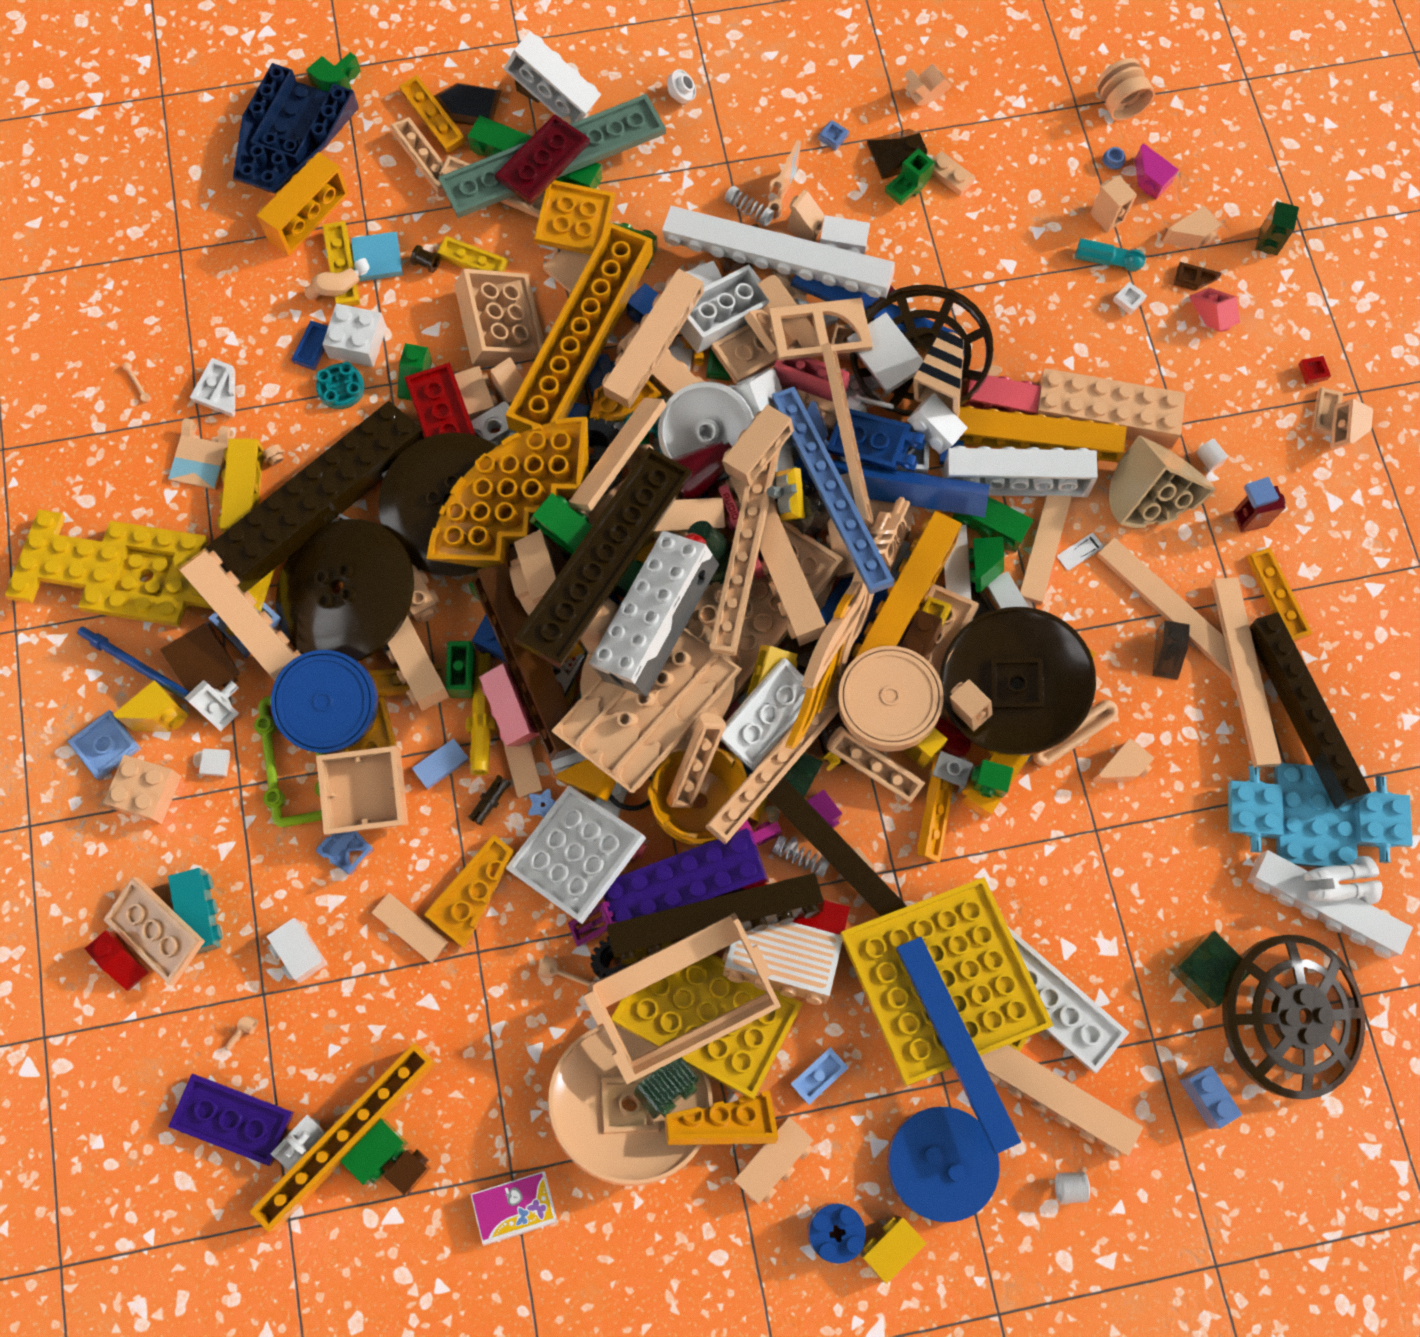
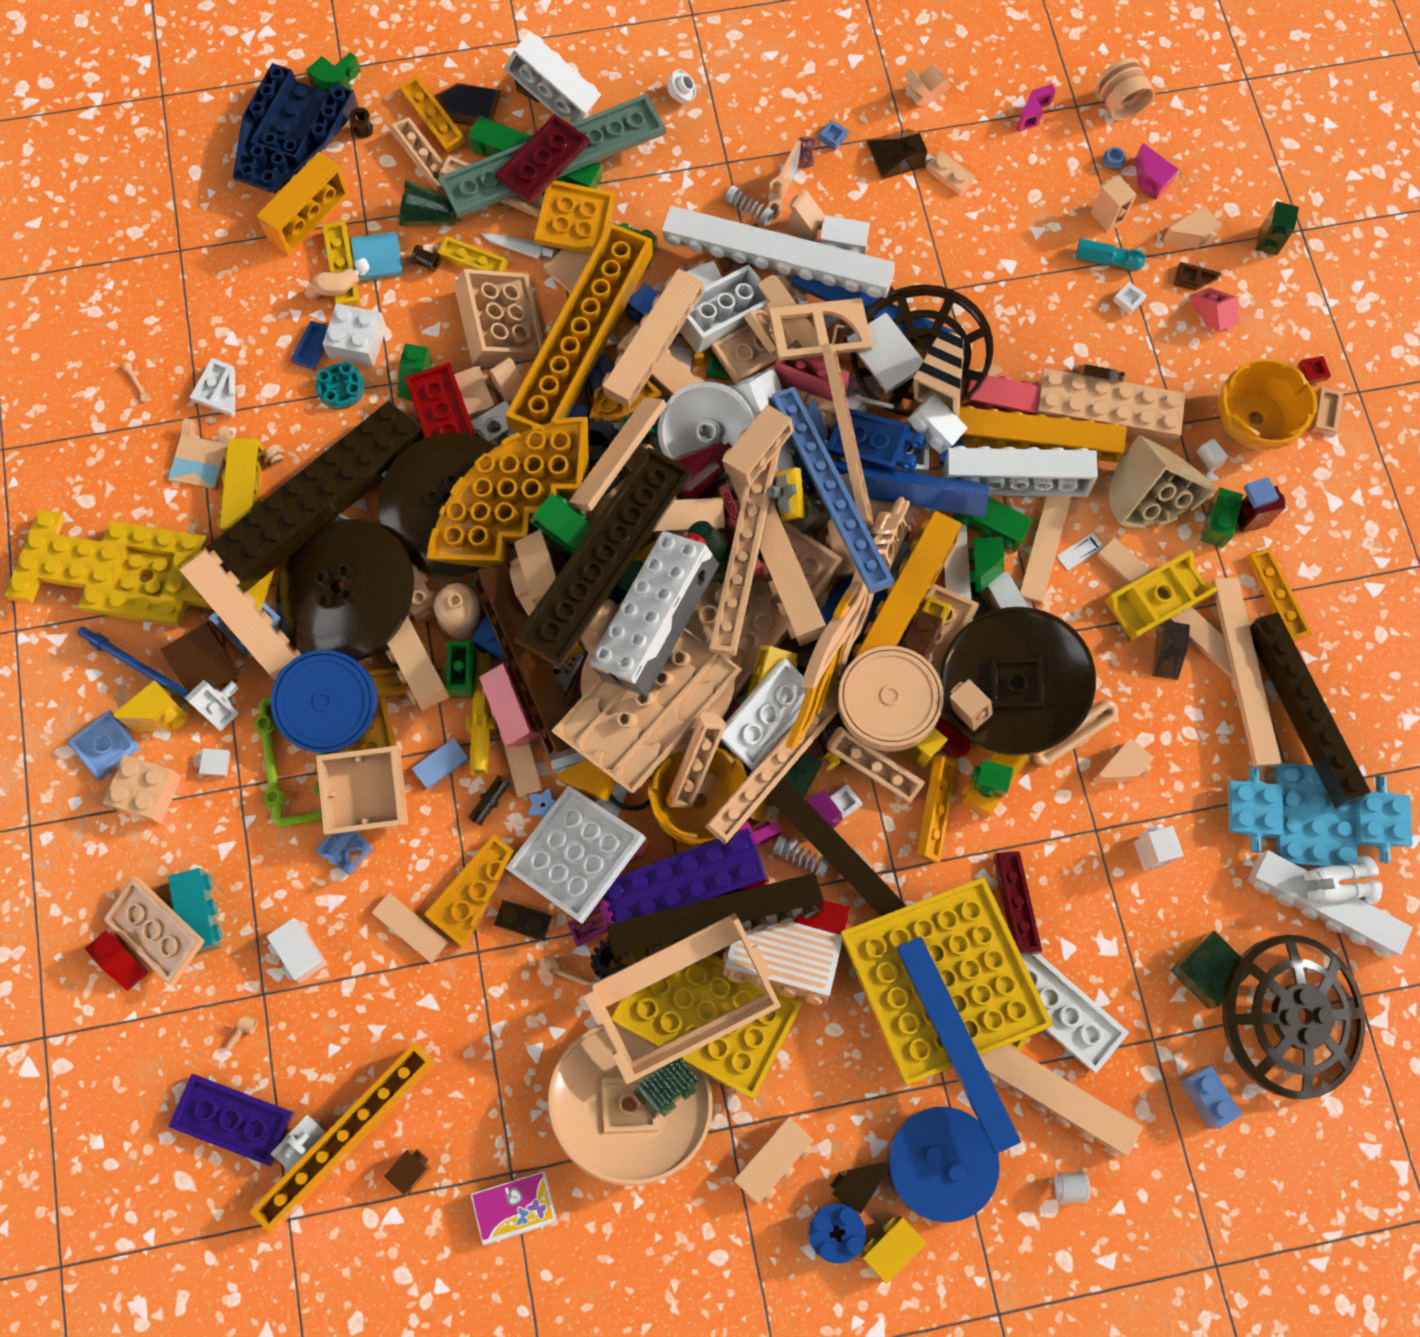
green brick [340,1119,408,1185] -> none
light orange wing [664,1090,778,1145] -> none
light blue plate [790,1047,849,1105] -> none
green brick [884,148,935,206] -> none
light grey bracket [932,751,973,793] -> none
light nougat slope [1330,399,1373,450] -> none
none -> dark brown bush [349,107,373,138]
none -> clear green cone [398,179,461,226]
none -> light nougat cylinder [434,583,486,641]
none -> white bar [480,233,555,260]
none -> dark brown plate [494,900,553,942]
none -> bush [798,136,816,168]
none -> white tile [830,784,863,820]
none -> dark brown slope [830,1162,891,1214]
none -> dark red tile [993,851,1042,955]
none -> dark pink slope [1017,84,1056,132]
none -> dark brown tile [1072,364,1126,382]
none -> yellow piece [1105,550,1218,642]
none -> white brick [1134,824,1184,872]
none -> green brick [1200,487,1244,548]
none -> light orange piece [1218,359,1317,451]

